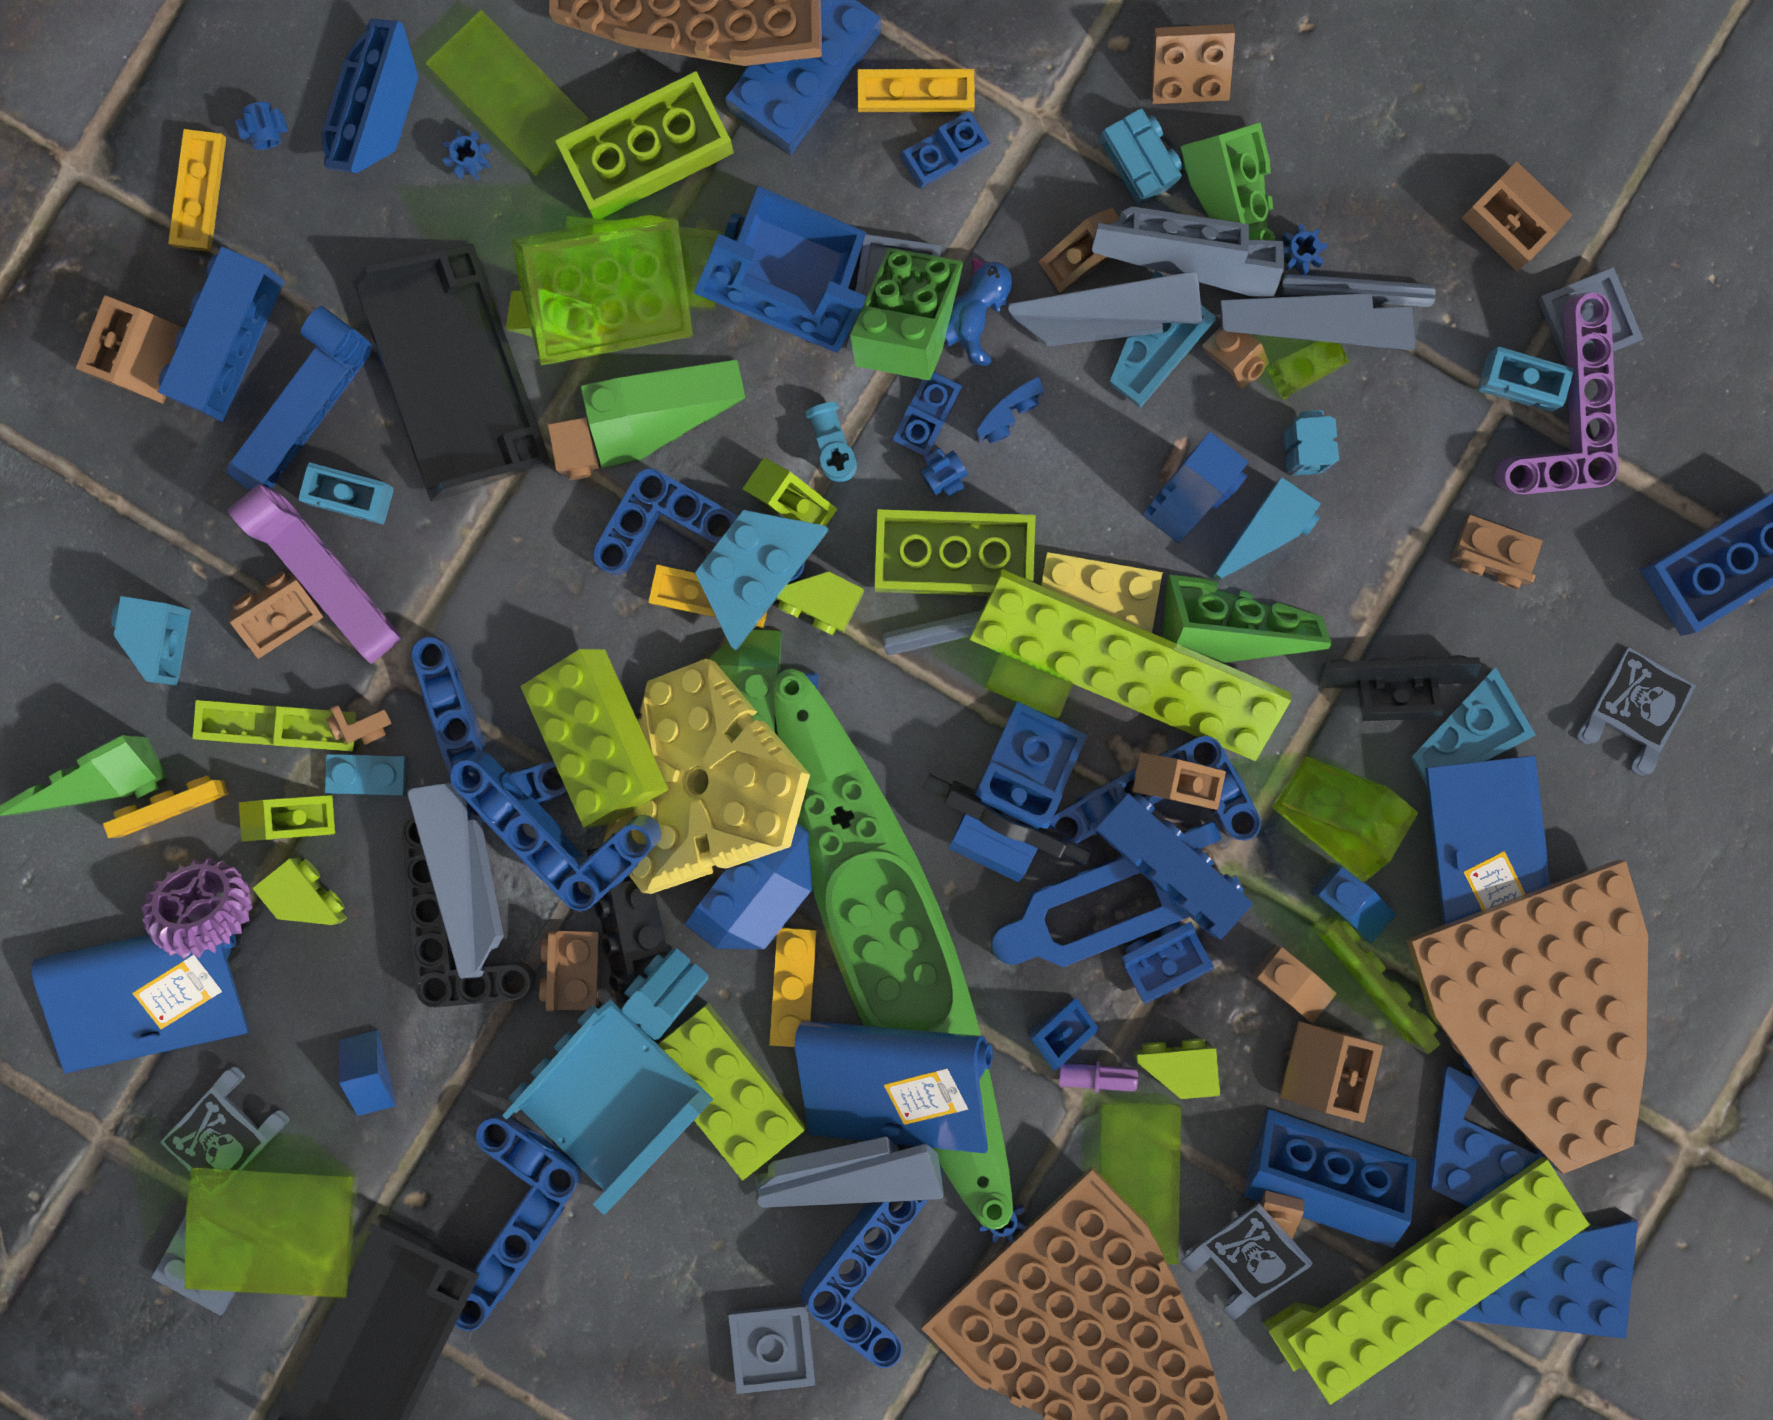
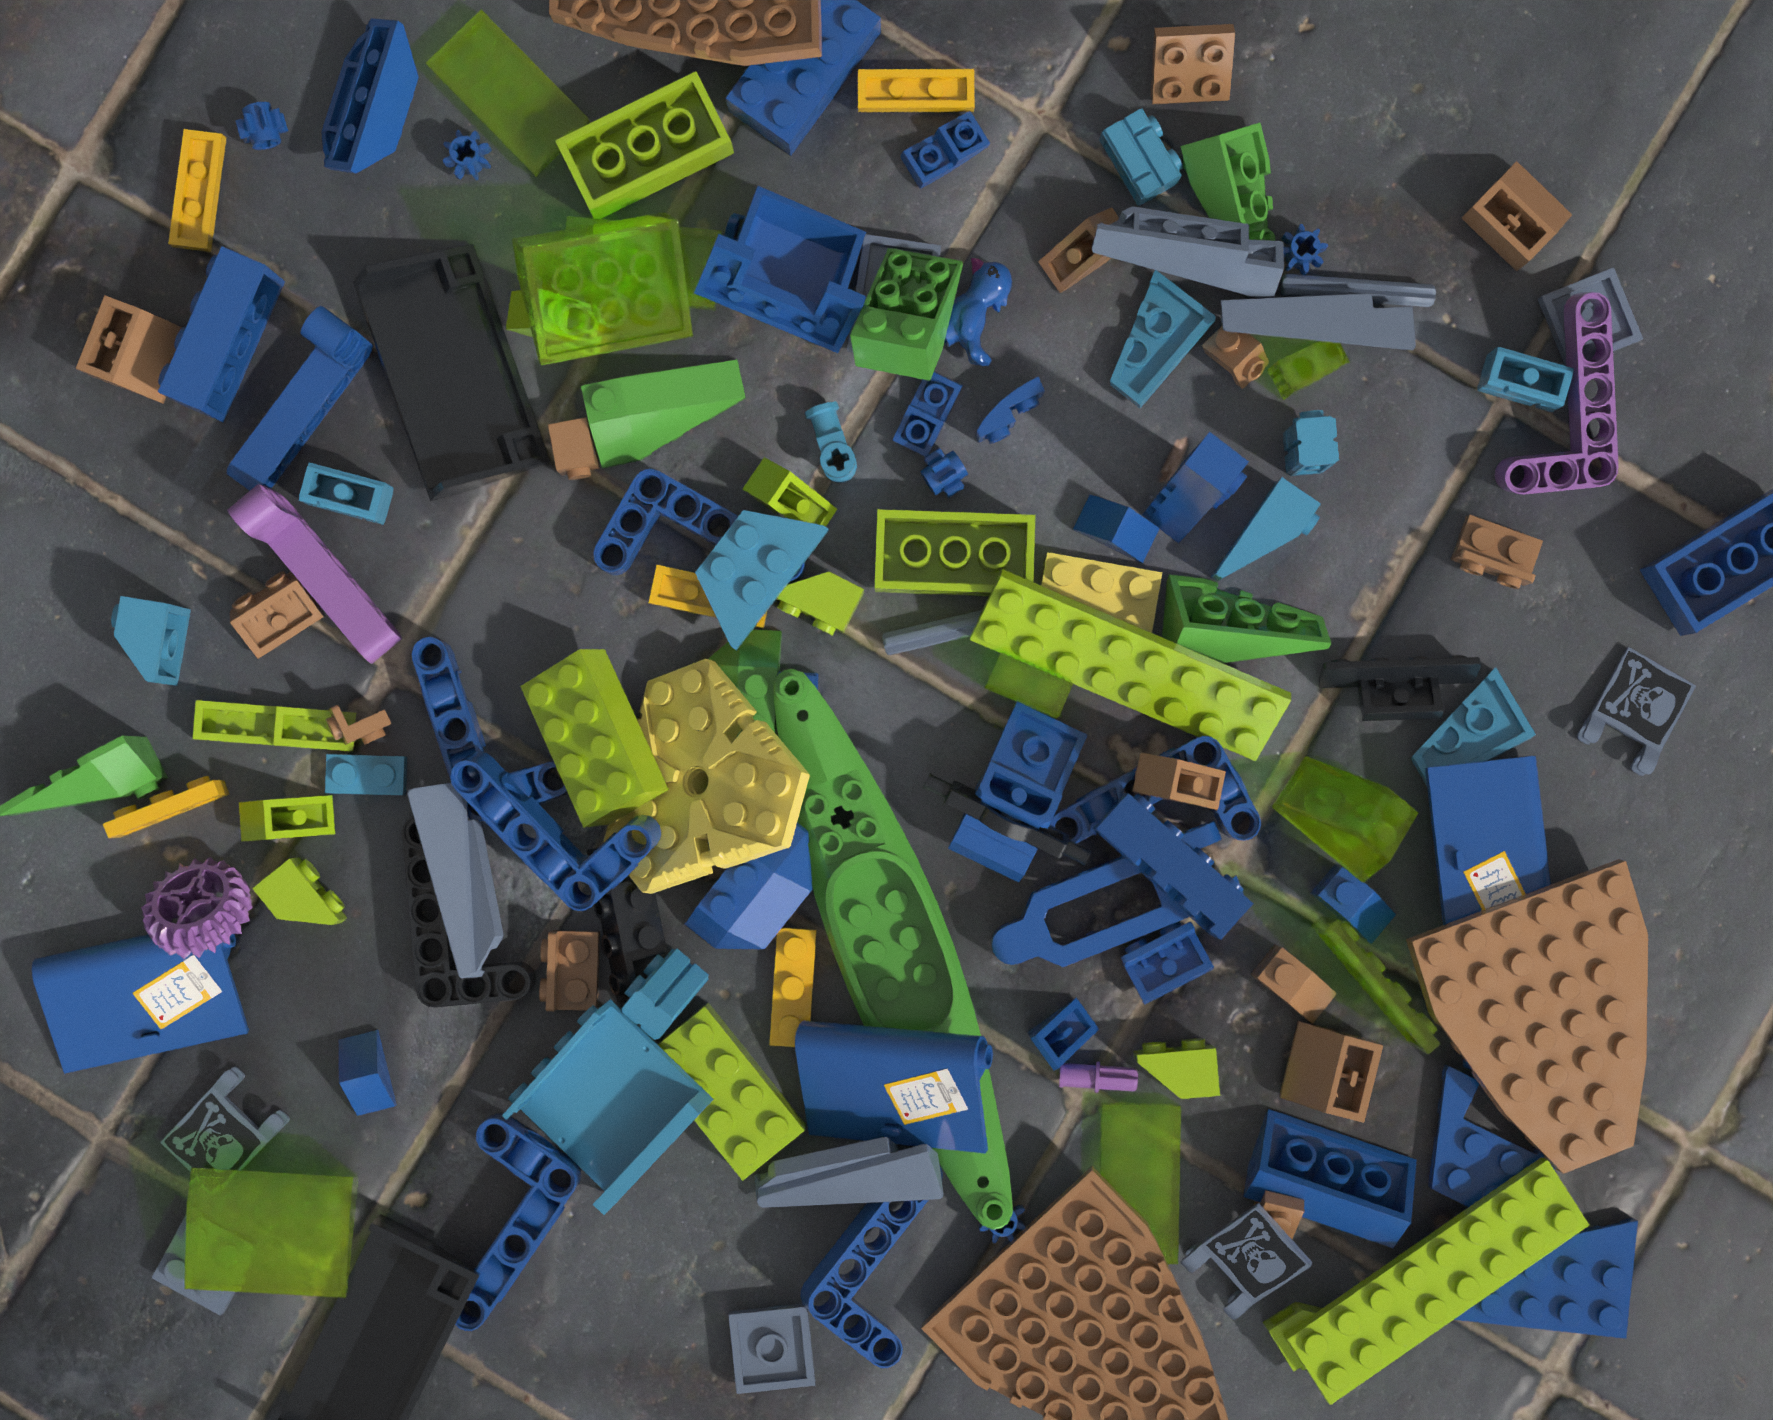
sand blue wedge [1008,271,1202,347] -> none
none -> blue slope [1072,494,1160,564]

